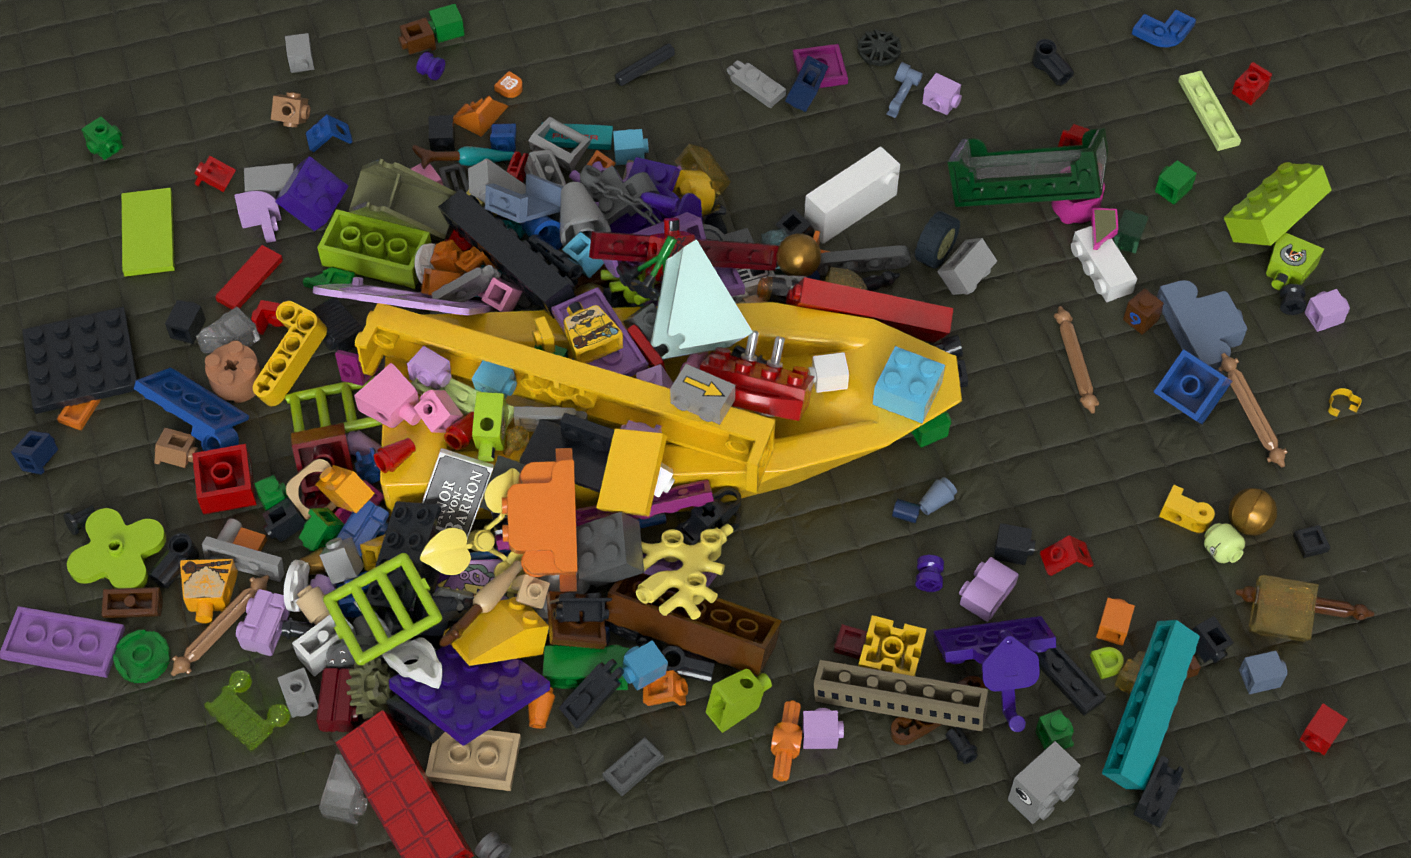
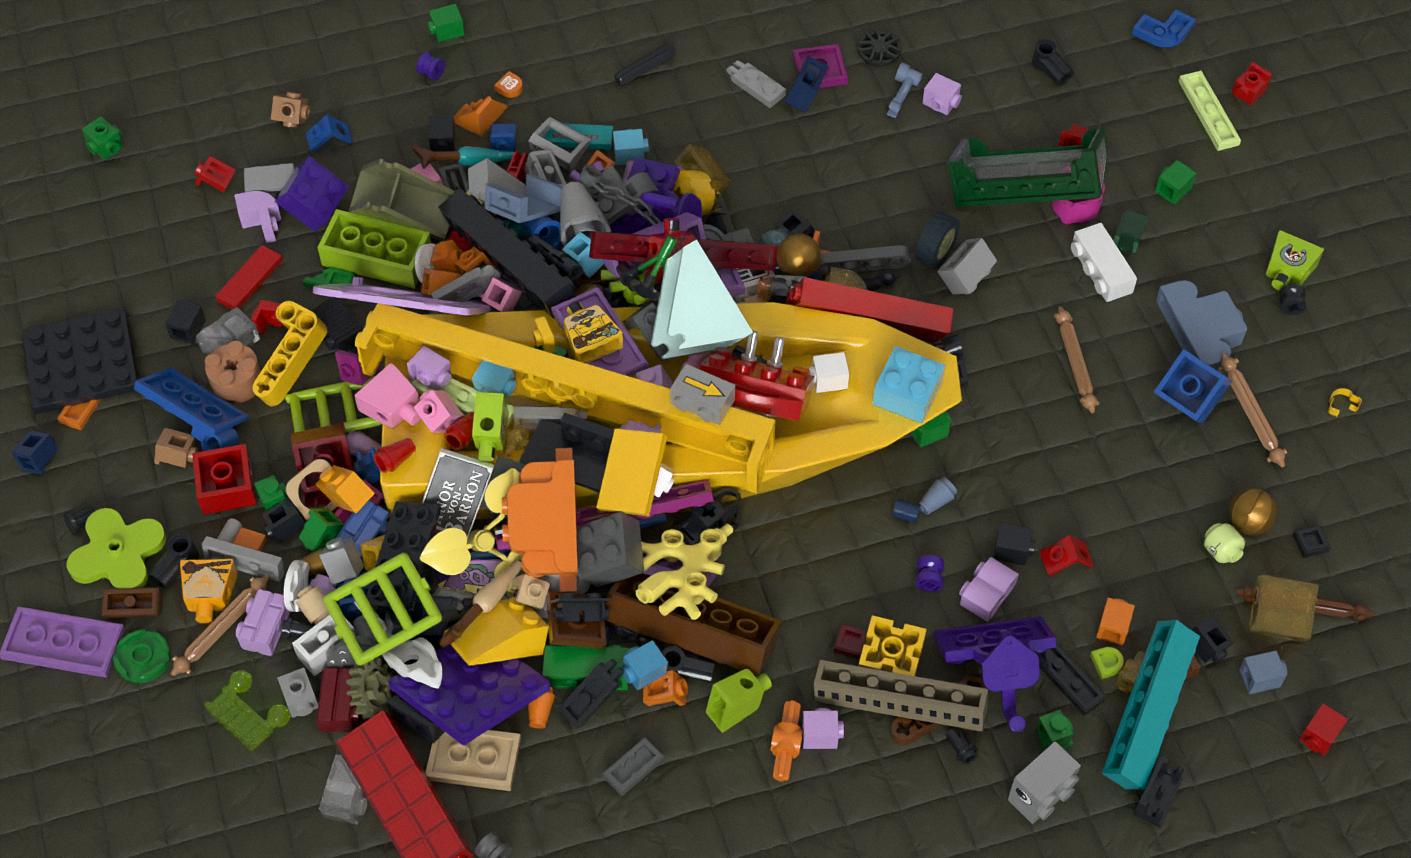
lime tile [121,188,175,277] -> none
light grey brick [285,33,314,73] -> none
reddish brown brick [398,18,436,55] -> none
red tile [627,324,666,371] -> none
white brick [804,146,900,244] -> none
olive tile [1091,208,1118,250] -> none
reddish brown brick [1123,288,1164,335] -> none
yellow leg [1159,485,1215,533] -> none
lime brick [1224,162,1332,246] -> none
lavender brick [1304,289,1350,332] -> none

